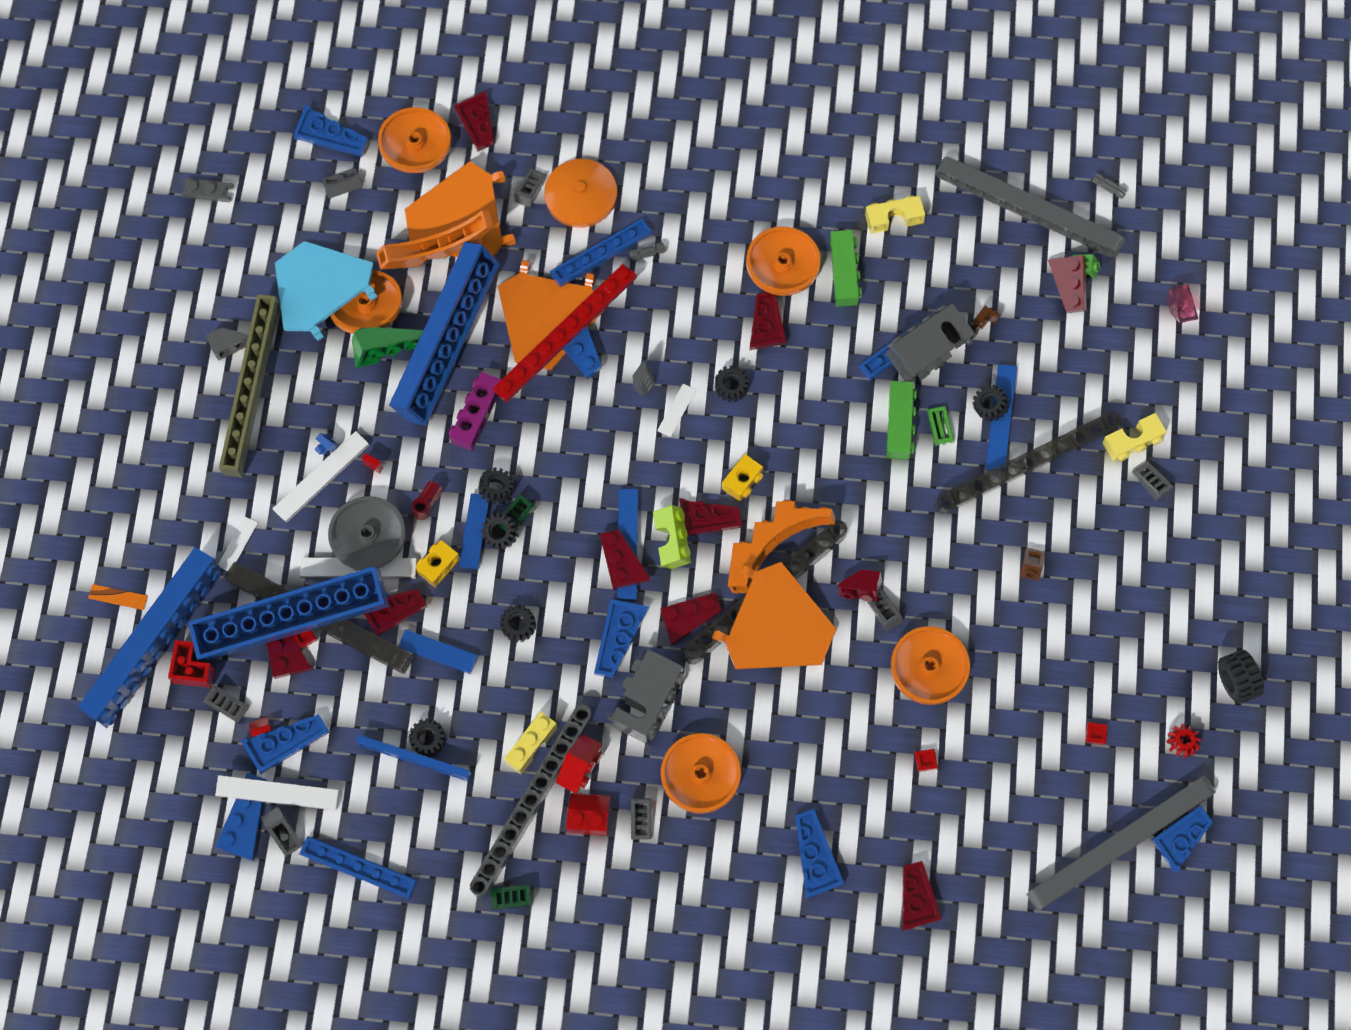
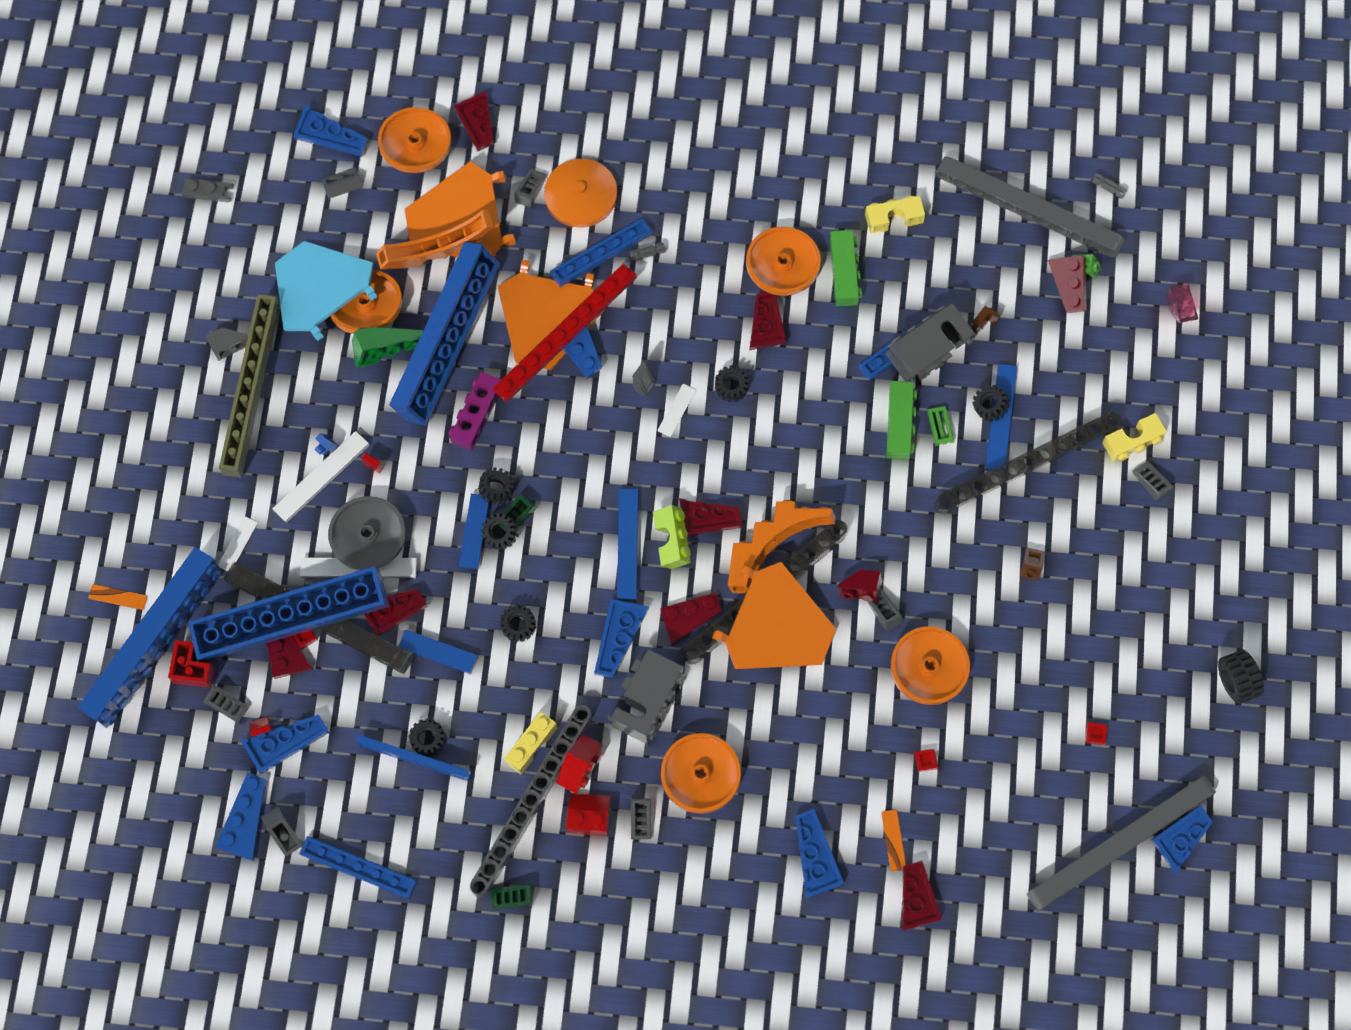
white tile [215,775,339,811] -> none
dark red piece [412,481,443,520] -> none
yellow brick [415,540,460,588] -> none
dark red wing [600,530,651,590] -> none
yellow brick [722,454,764,501] -> none
red gear [1166,724,1202,758] -> none
none -> orange sticker [881,810,906,871]

